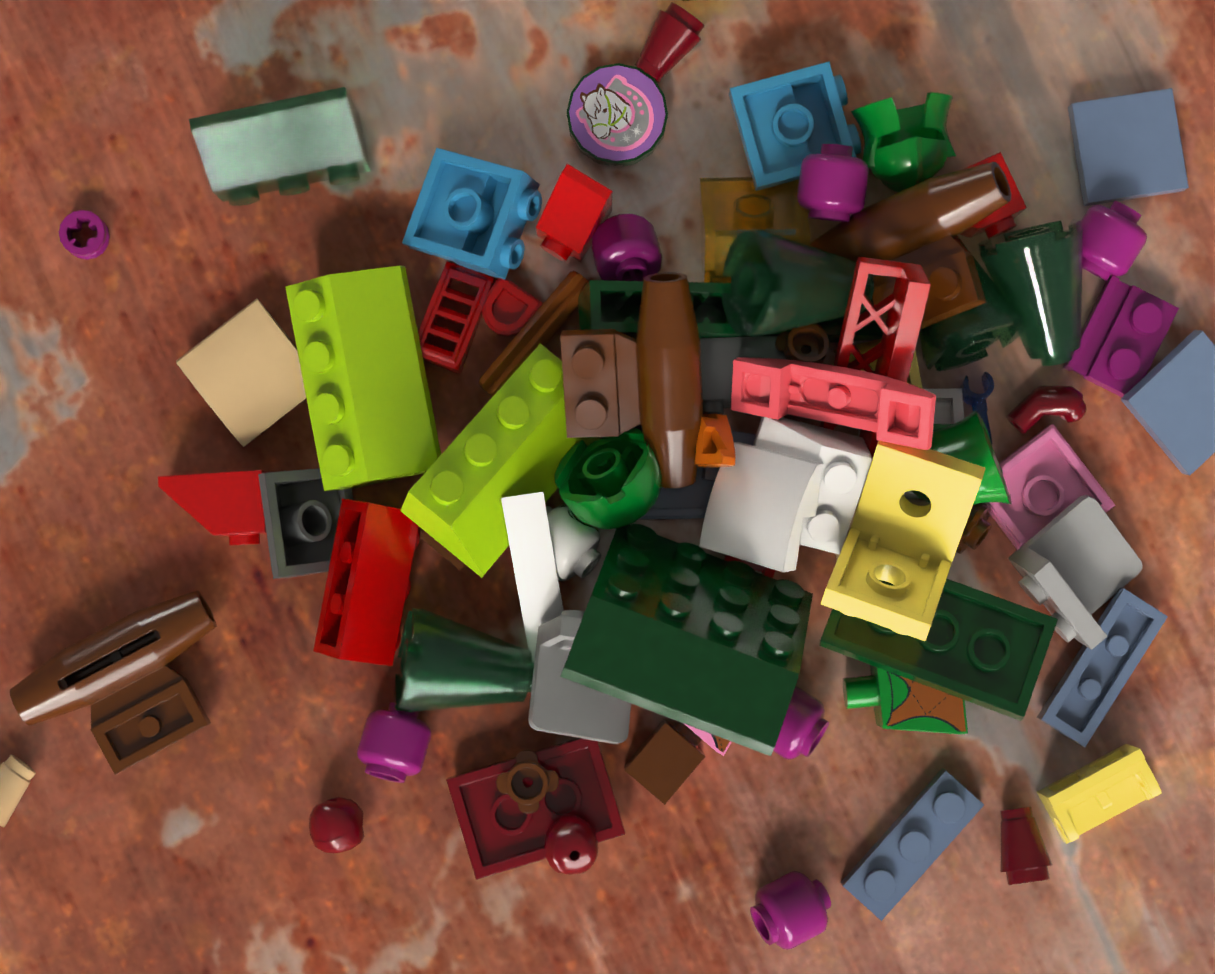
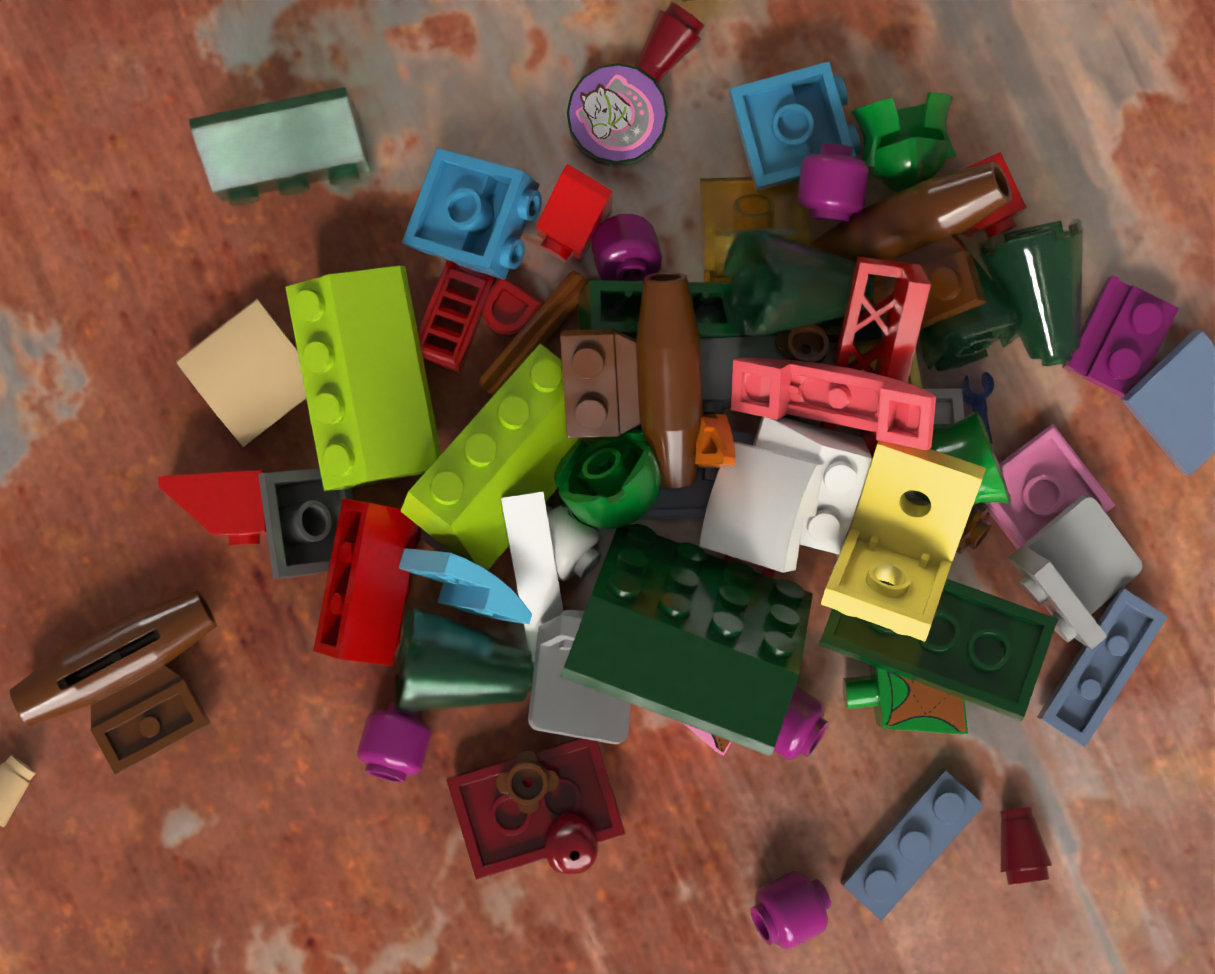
magenta bush [59,210,110,260] -> none
dark red piece [309,797,364,853] -> none
reddish brown brick [624,719,705,805] -> none
dark red arm [1006,386,1087,434] -> none
light yellow hinge [1037,744,1162,844] -> none
sand blue tile [1068,88,1189,206] -> none
magenta head [1069,200,1147,281] -> none
none -> medium azure slope [398,548,532,624]

